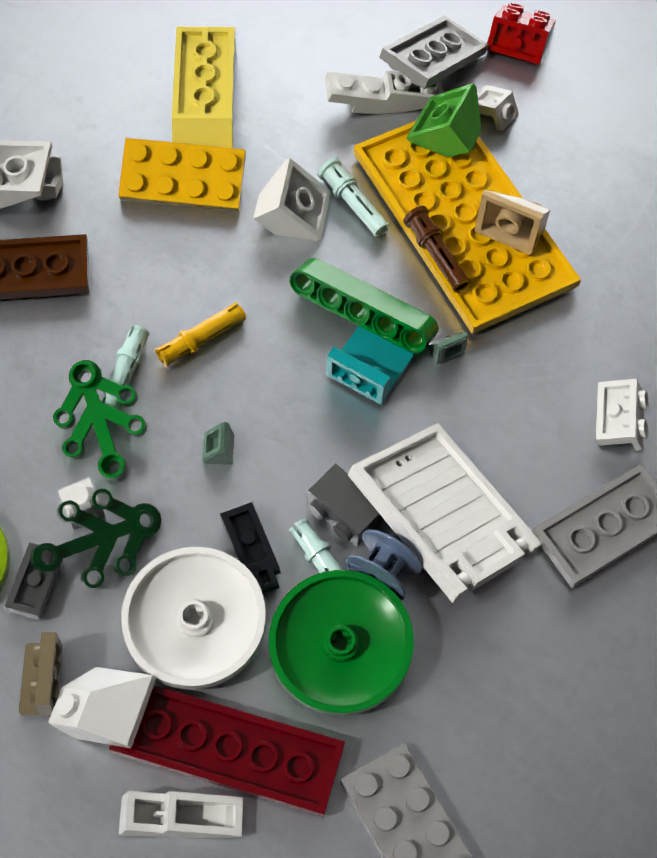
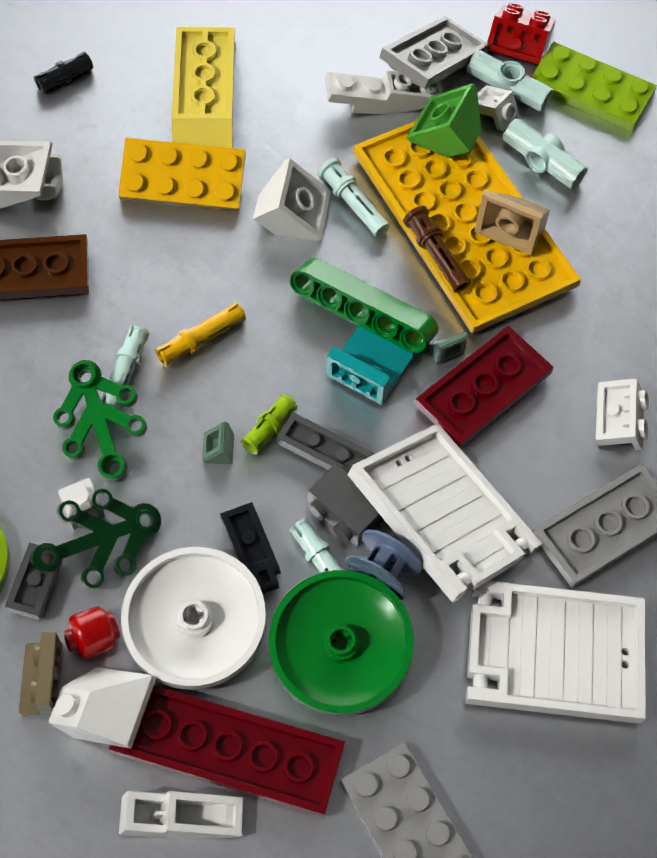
none -> black pin [34,51,93,93]
none -> red head [63,606,120,659]
none -> lime pin [241,394,298,455]
none -> dark grey plate [276,412,375,473]
none -> dark red plate [414,325,554,448]
none -> white door [465,581,646,724]
none -> light aqua piece [467,50,554,112]
none -> light aqua piece [502,118,588,189]
none -> lime plate [531,41,657,132]

